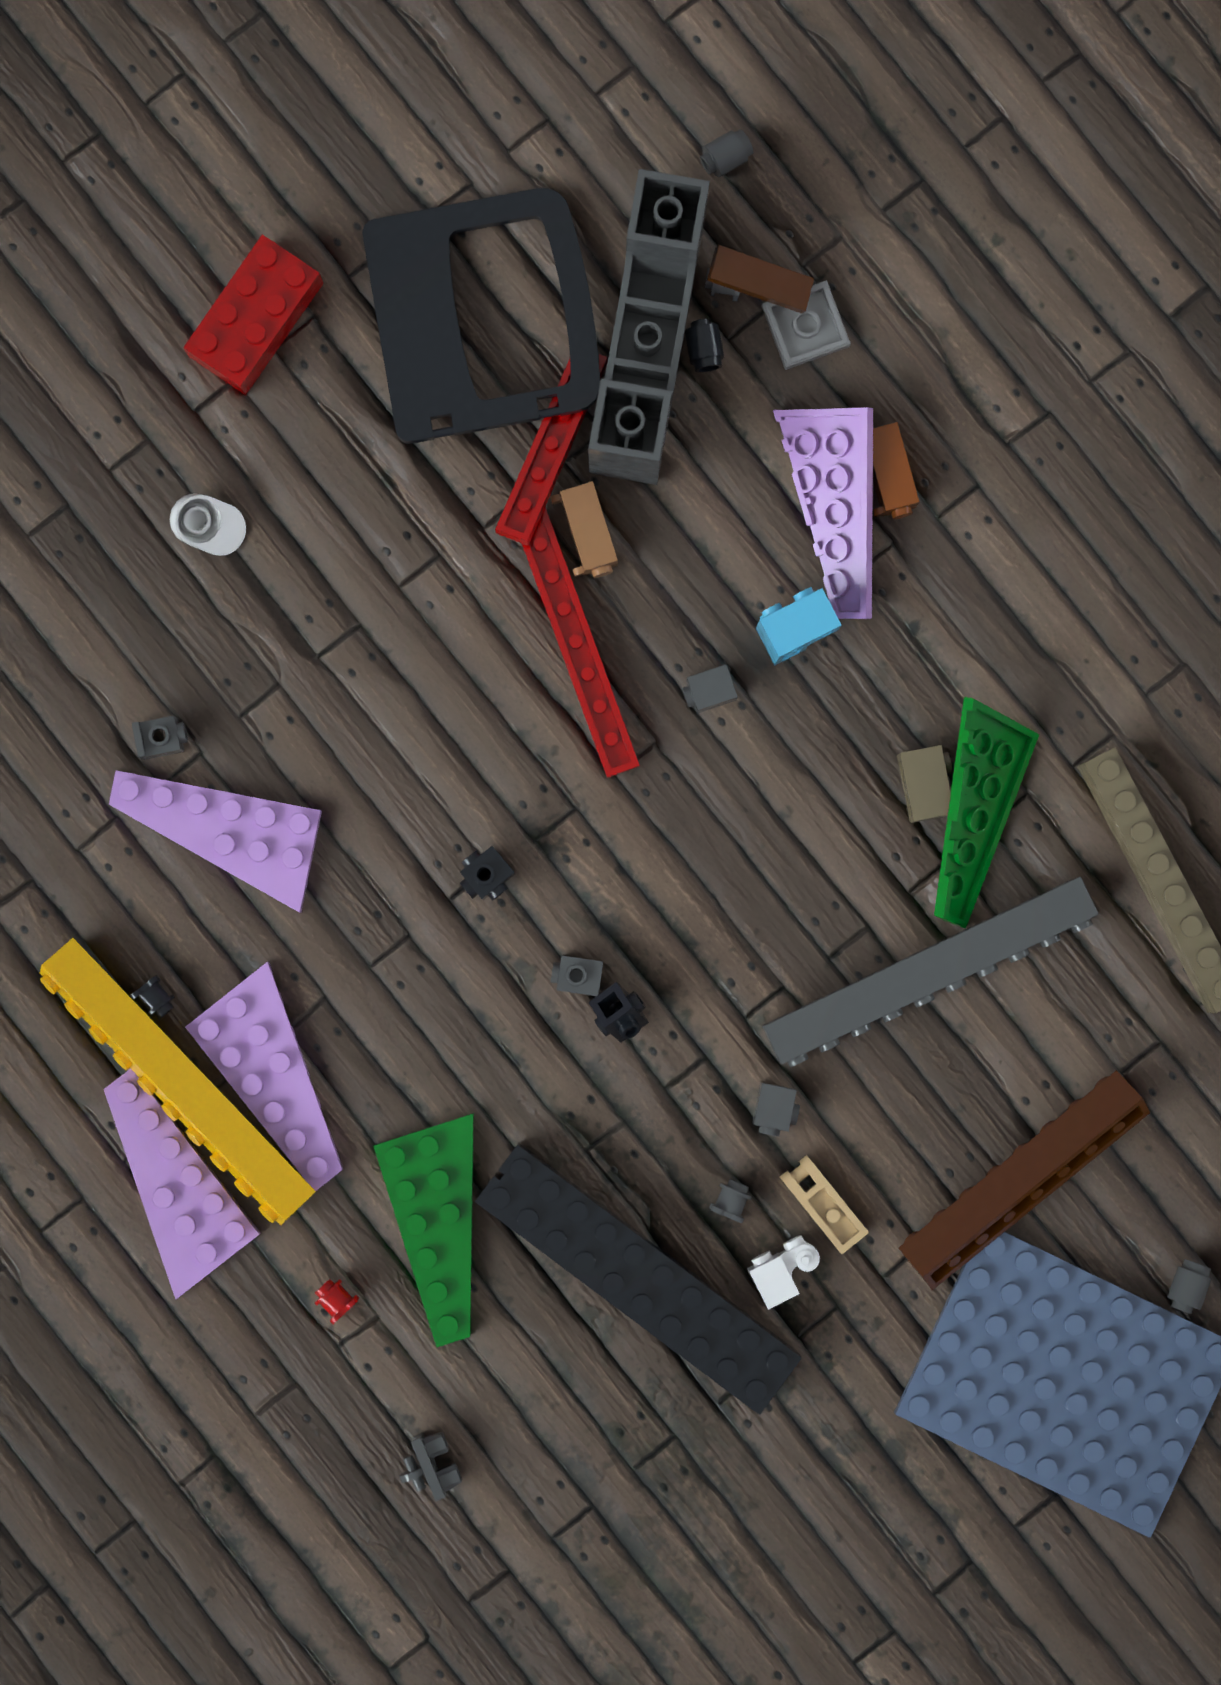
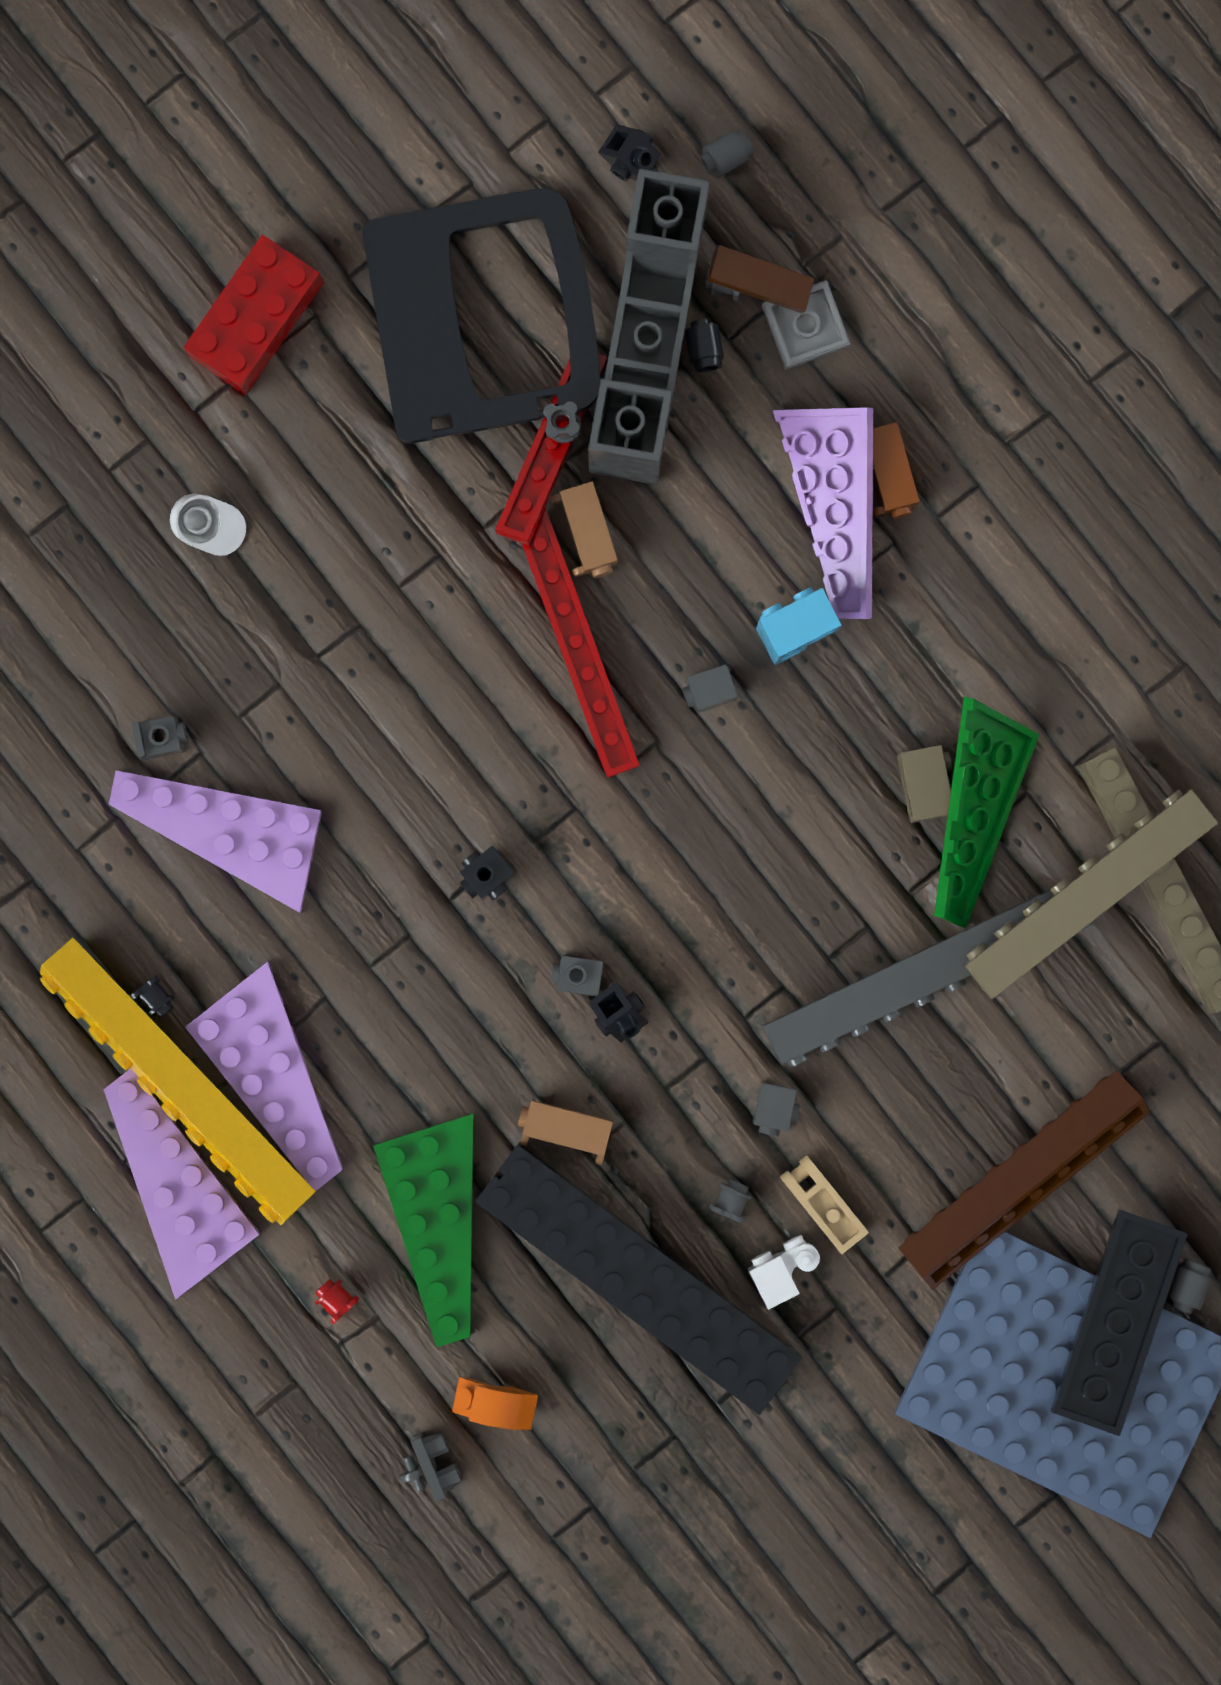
none -> orange brick [452,1377,538,1430]
none -> medium nougat brick [518,1100,613,1166]
none -> dark grey brick [543,401,581,443]
none -> black brick [598,124,661,182]
none -> dark tan brick [964,789,1218,999]
none -> black plate [1050,1209,1188,1436]

